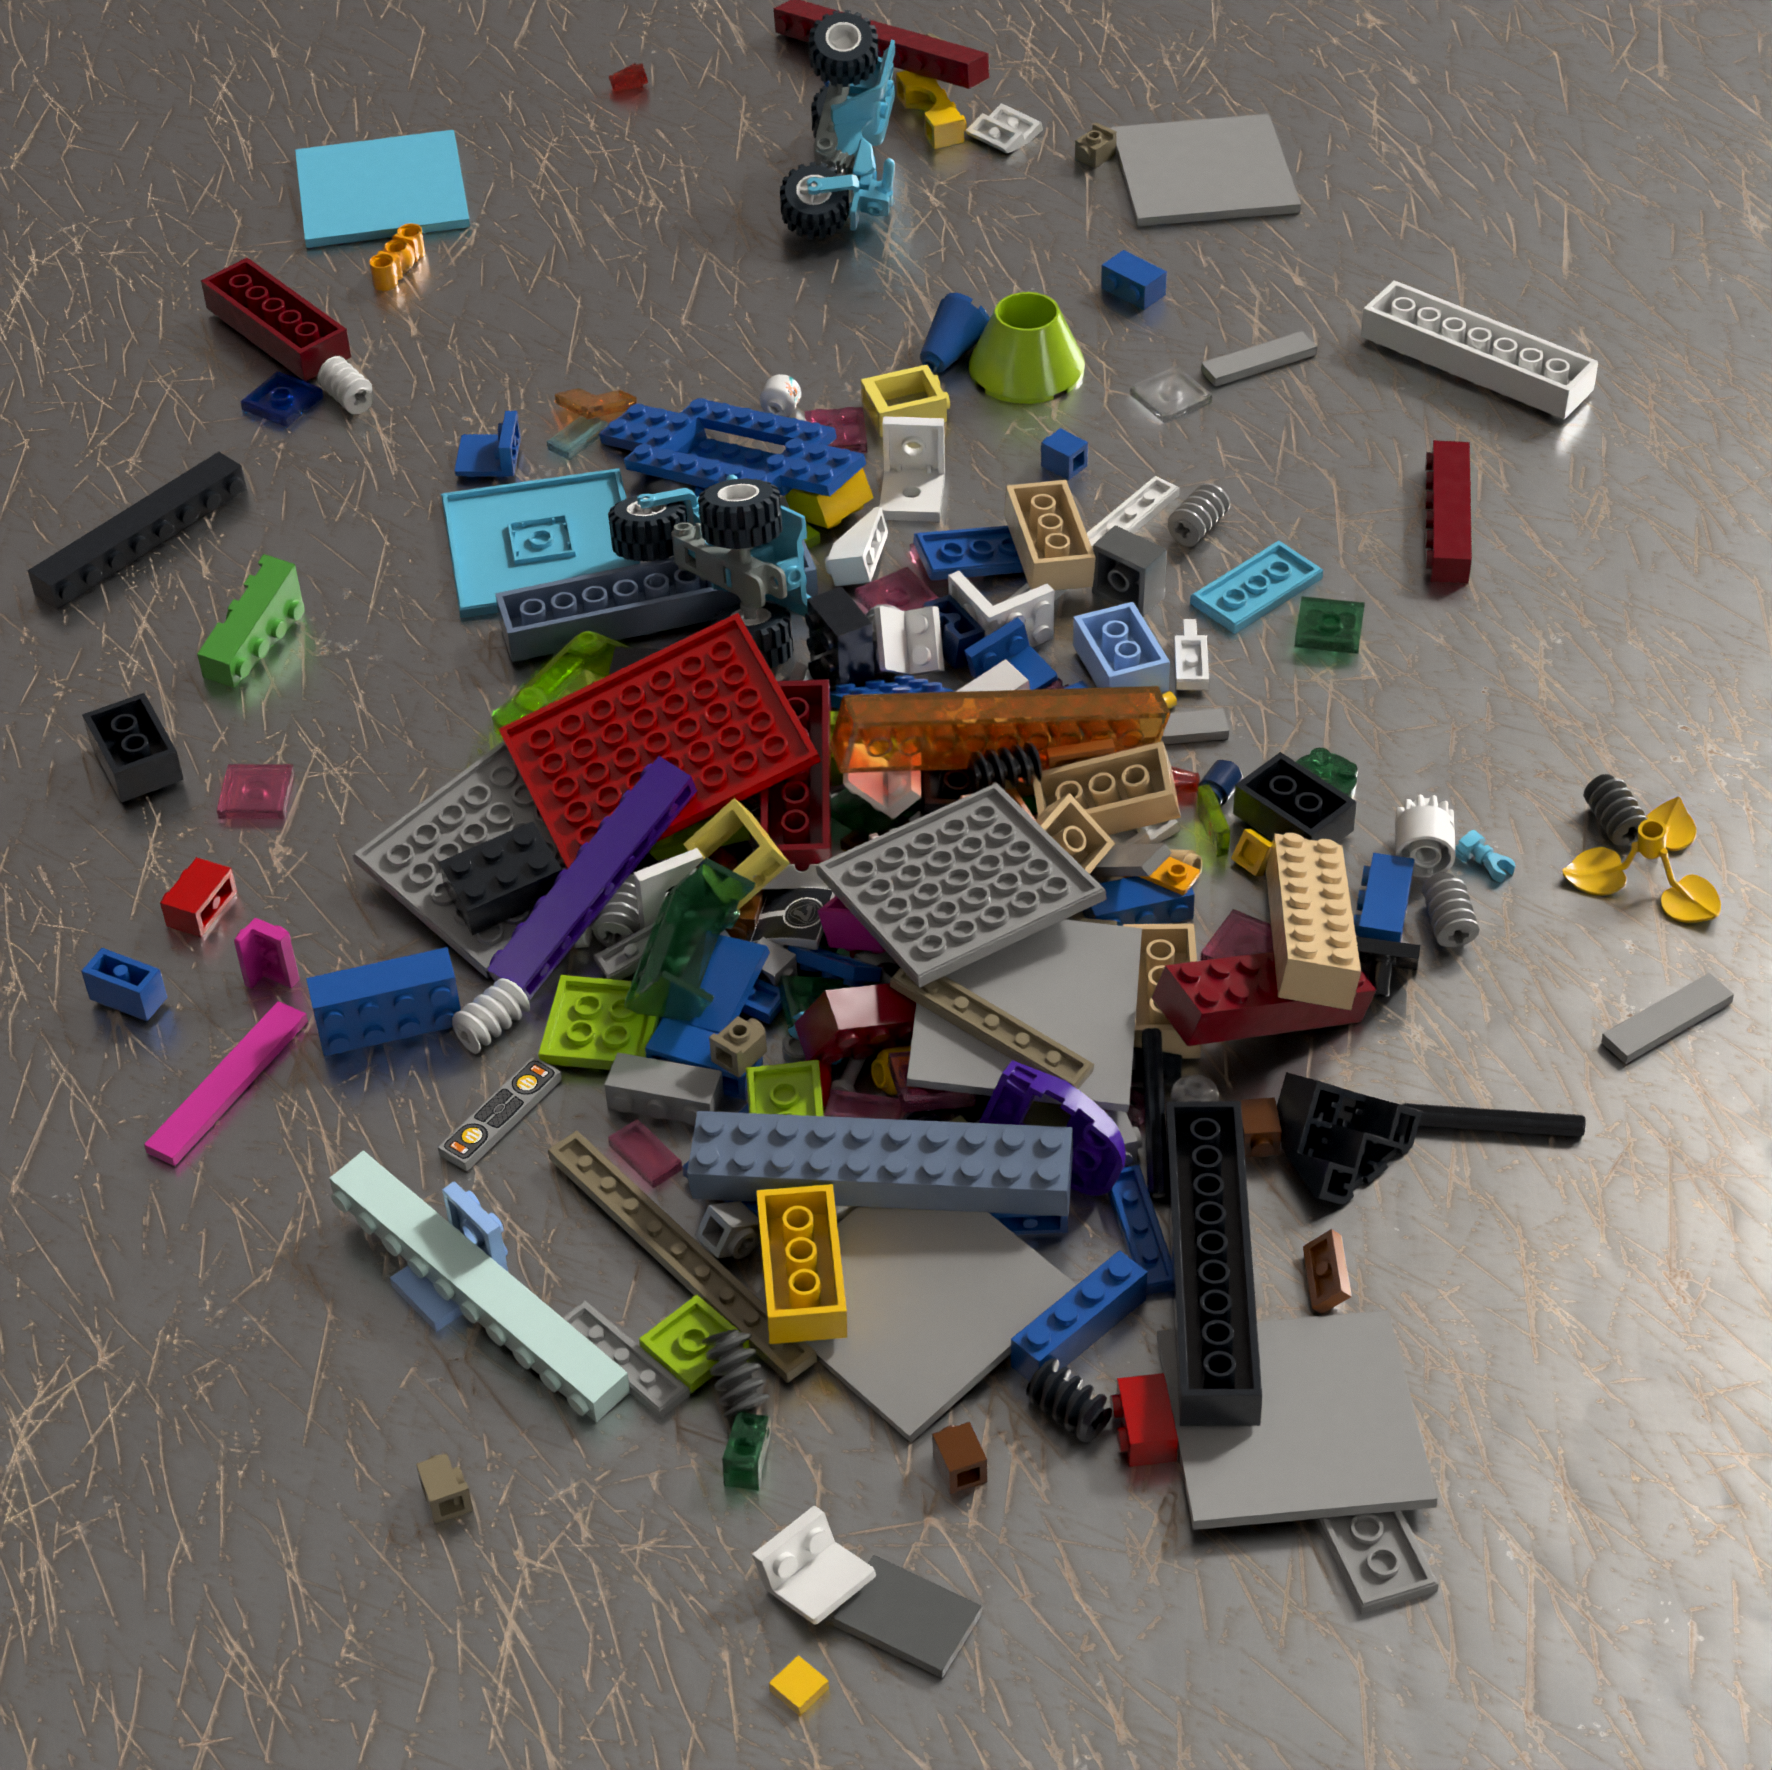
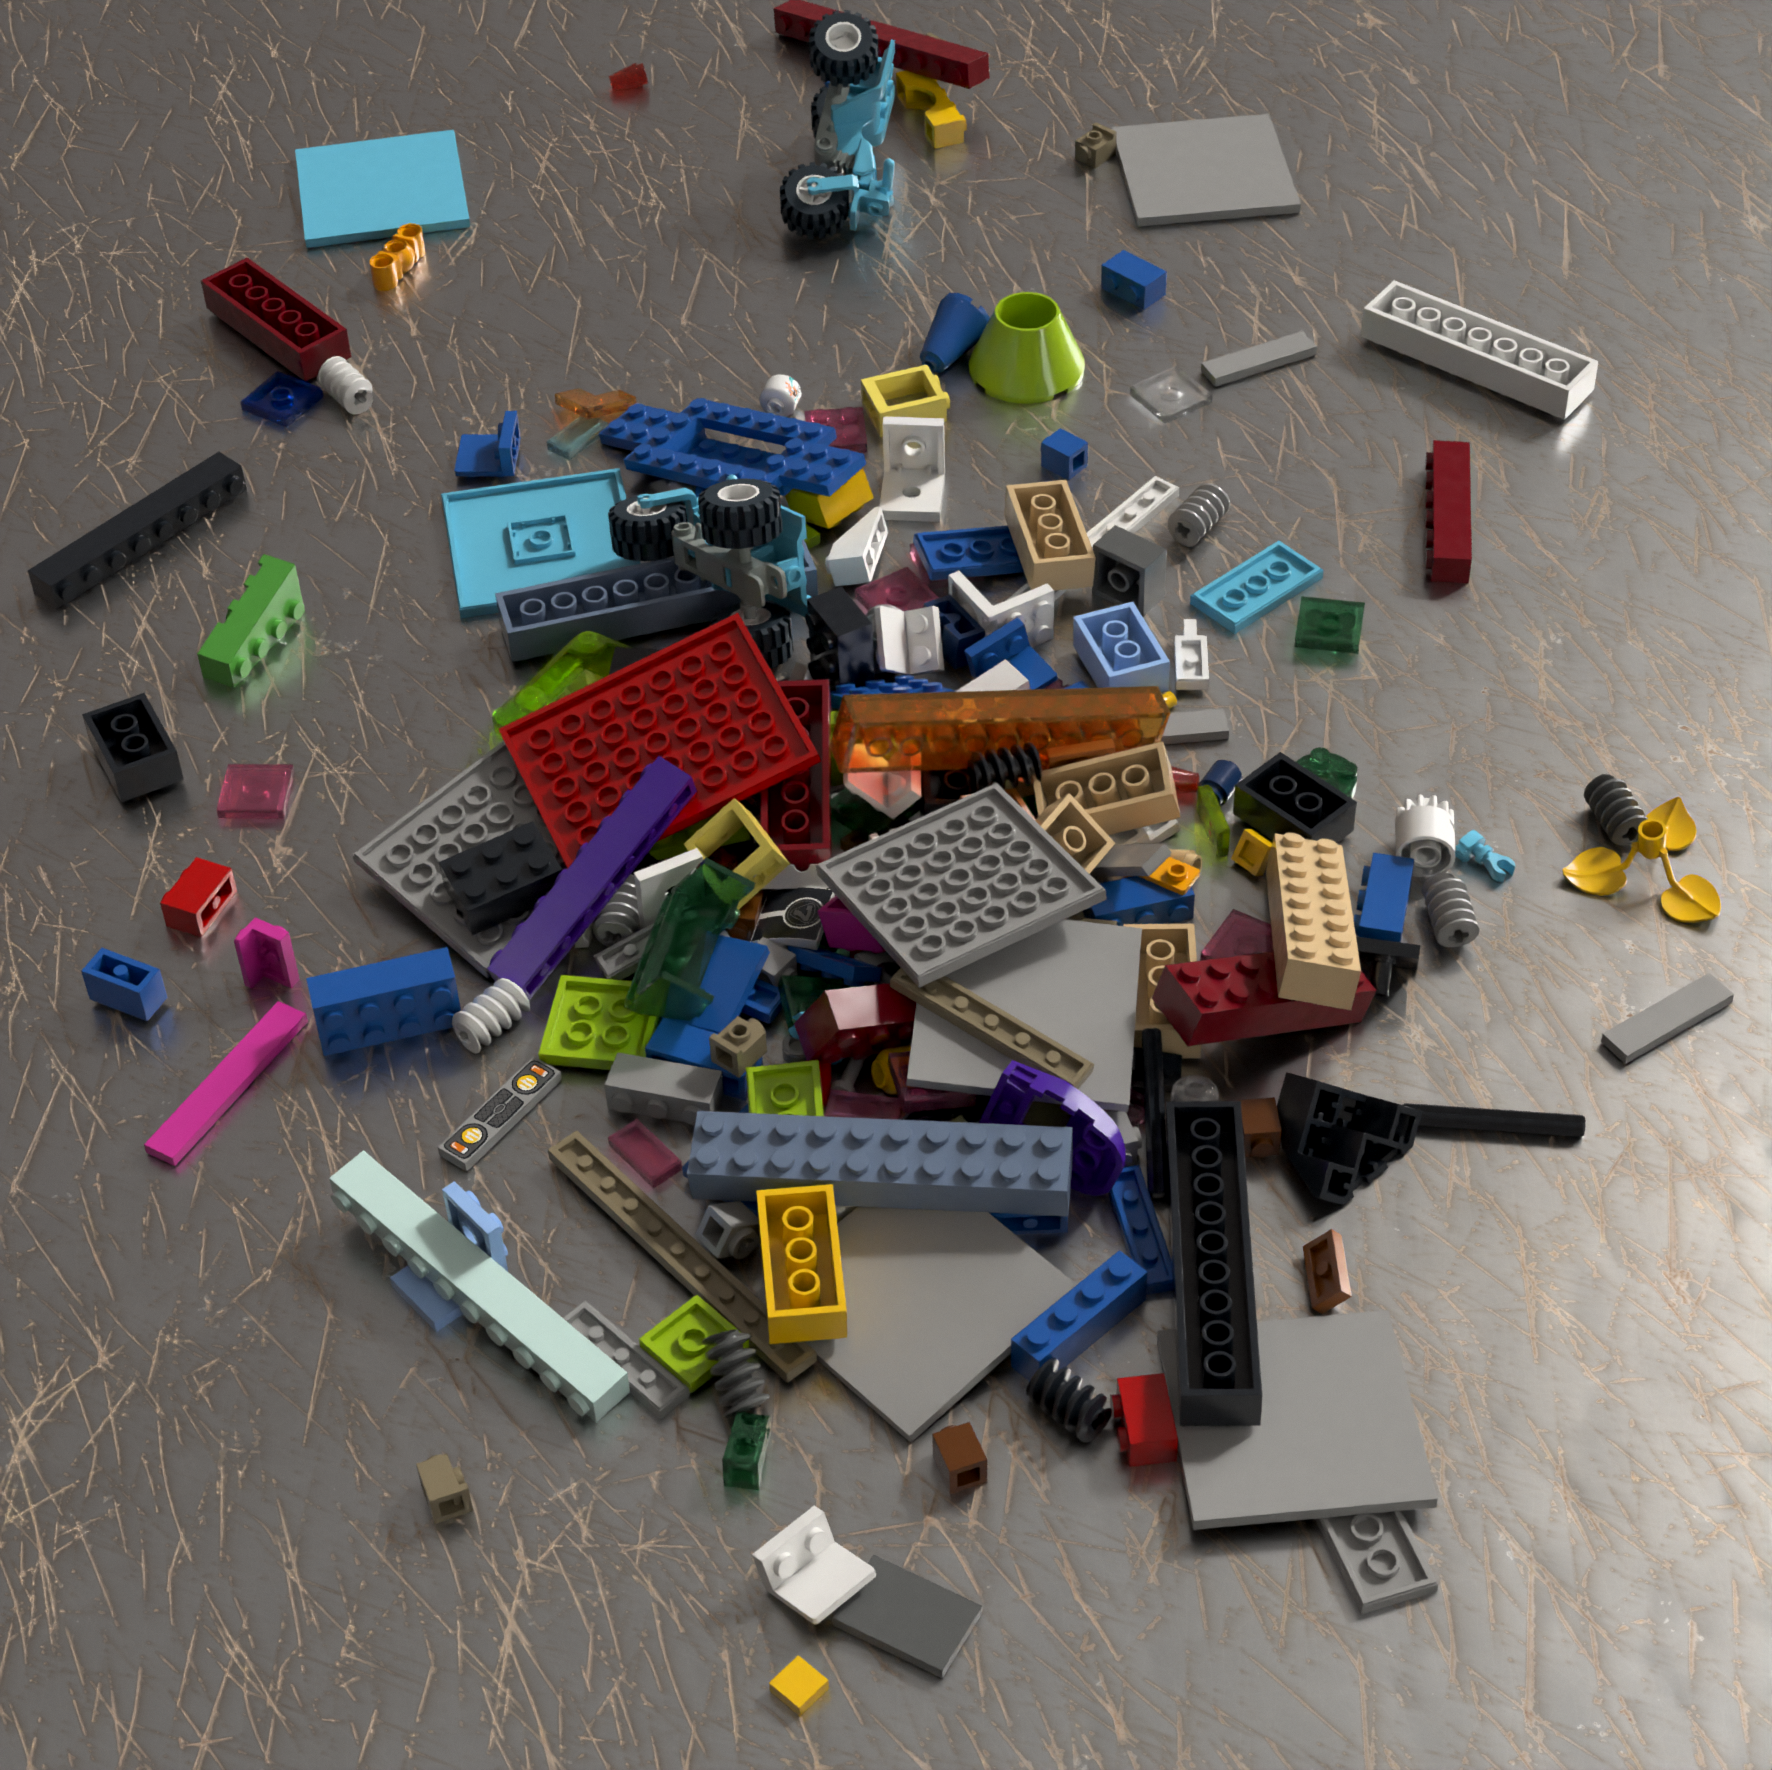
white slope [966,103,1043,153] -> none

